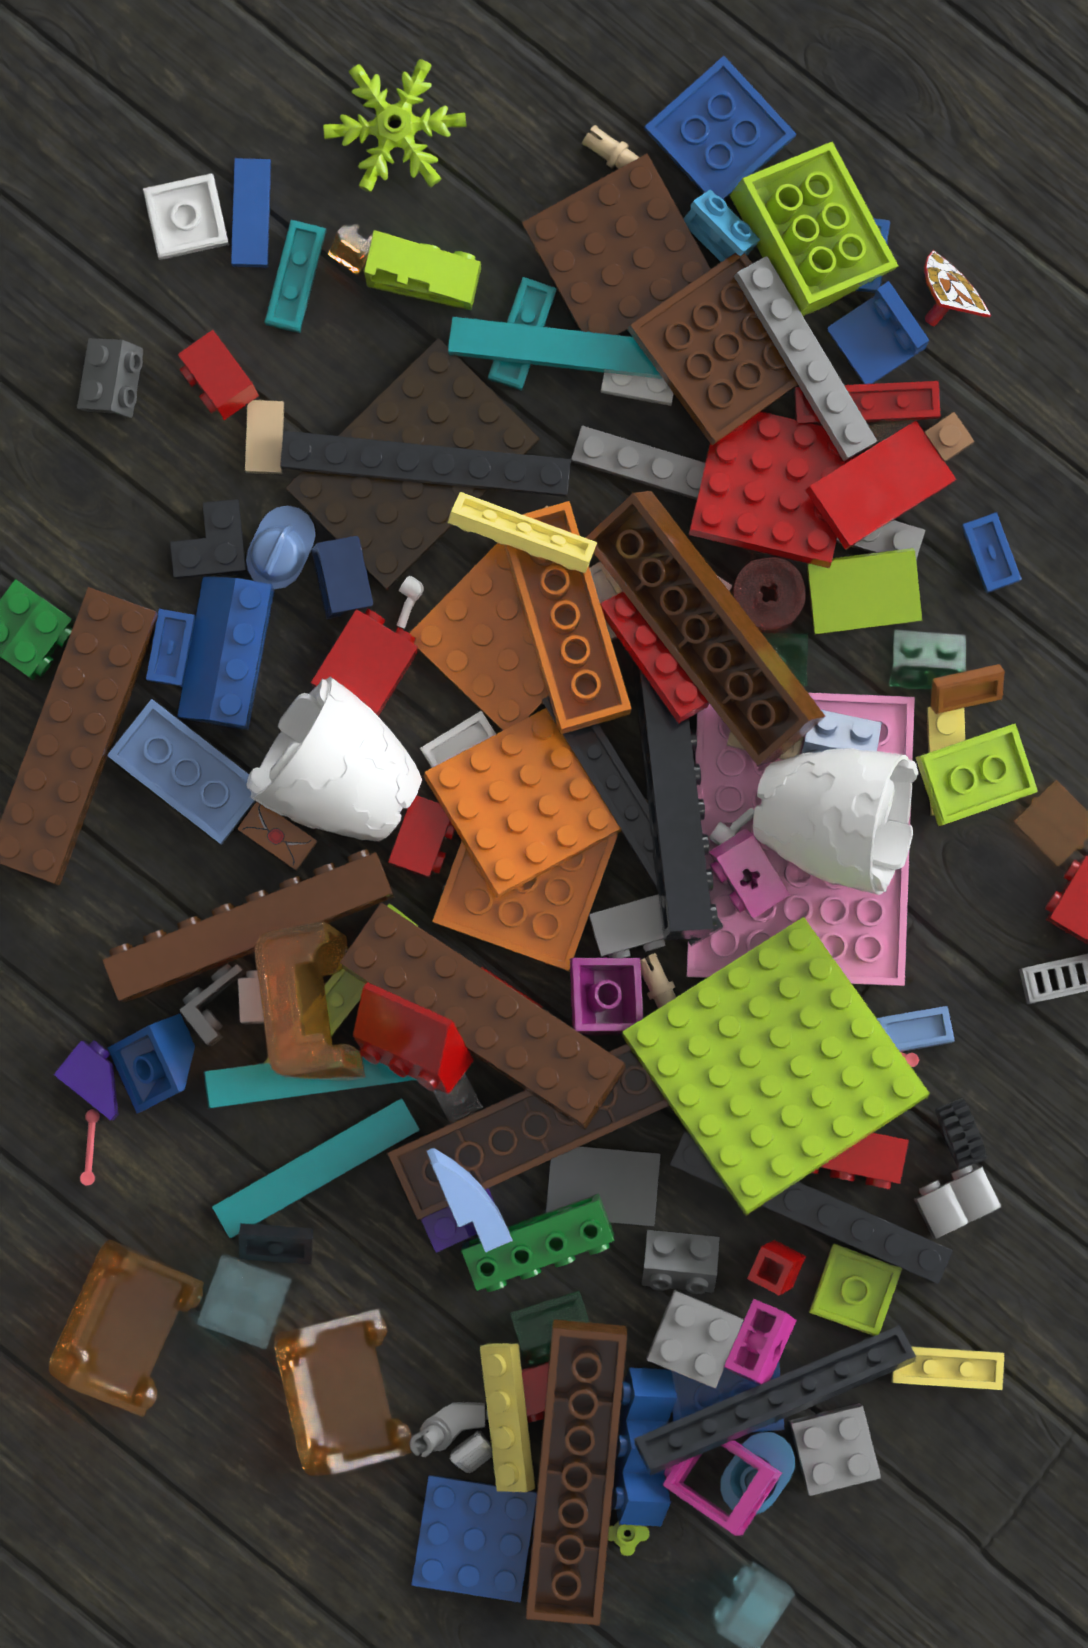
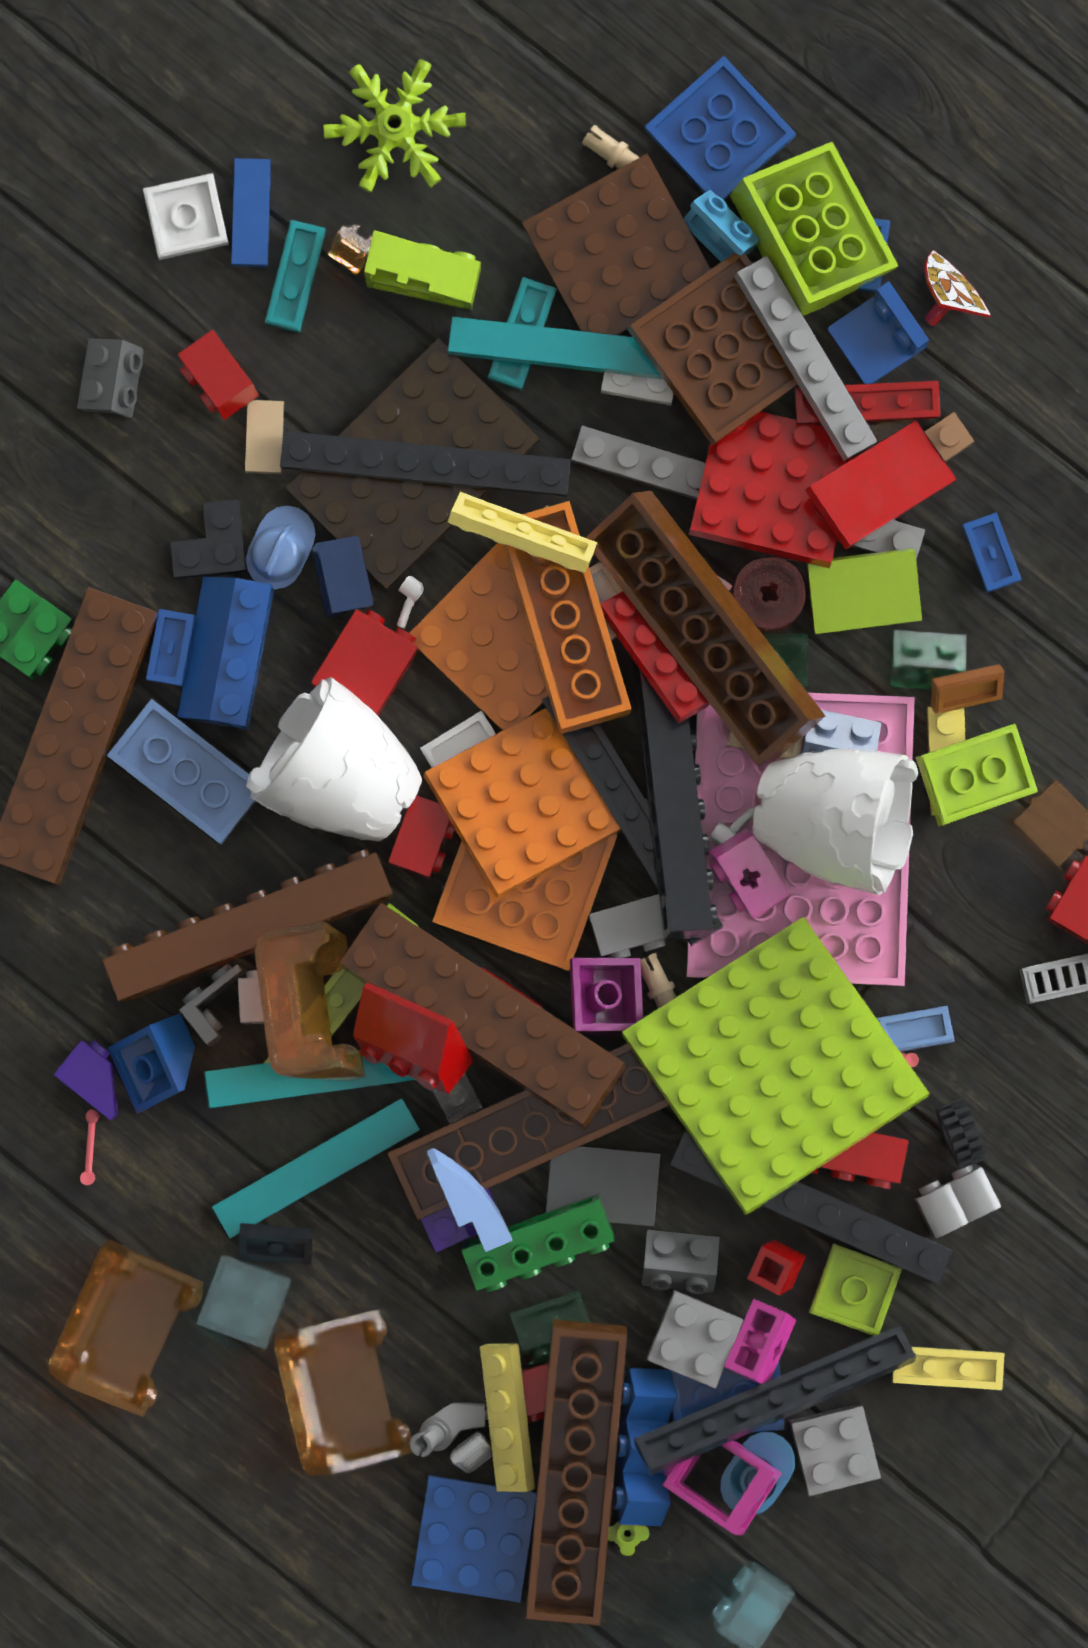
dark orange tile [238,802,318,871] -> none

